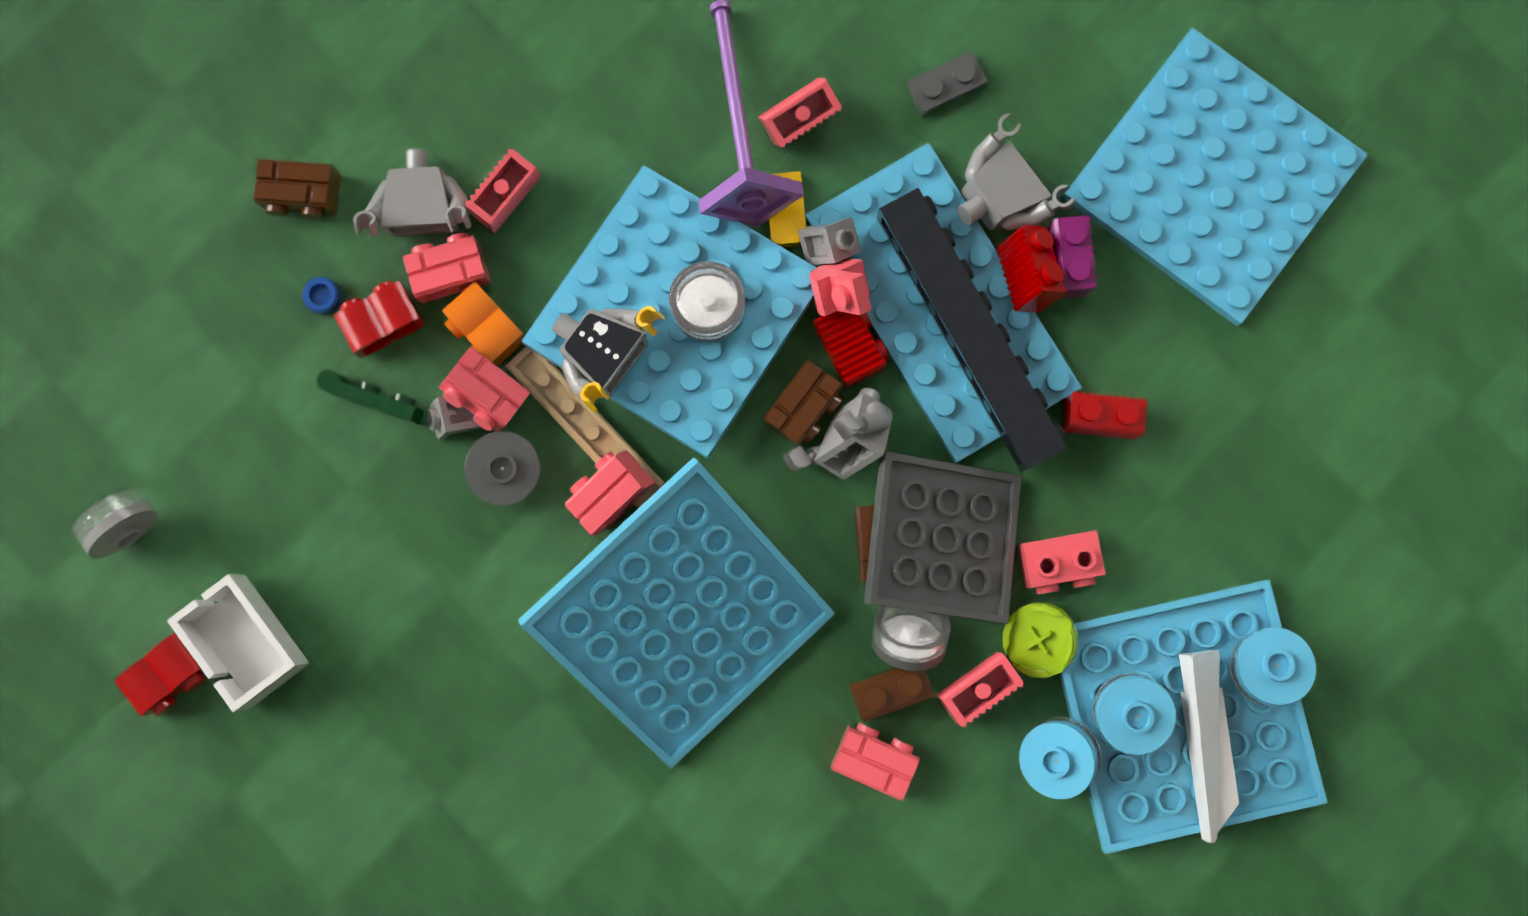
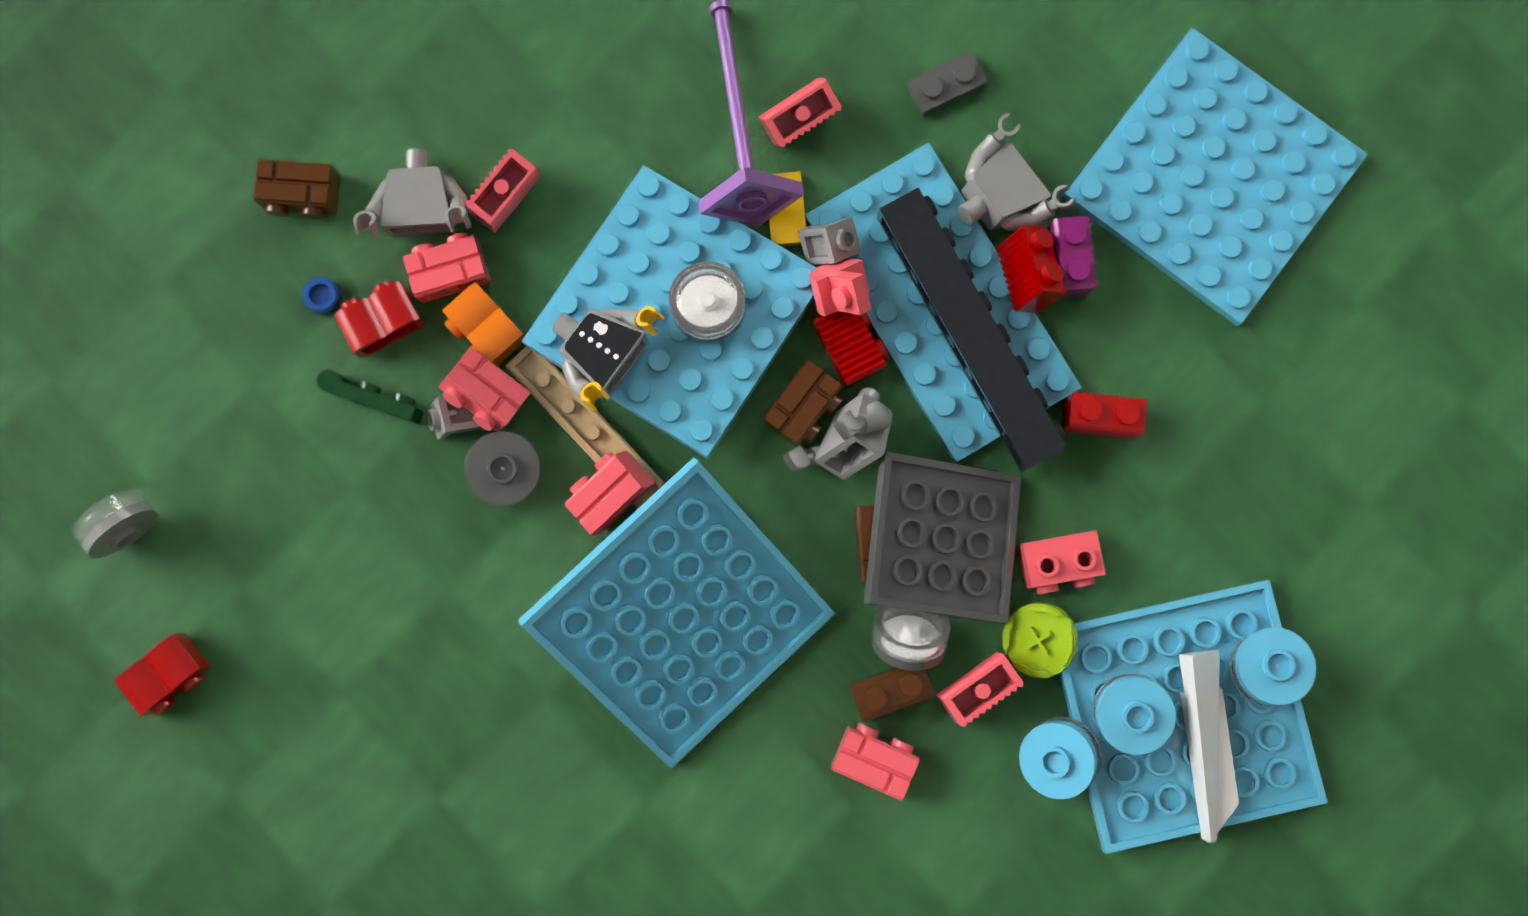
white piece [167,574,310,712] -> none

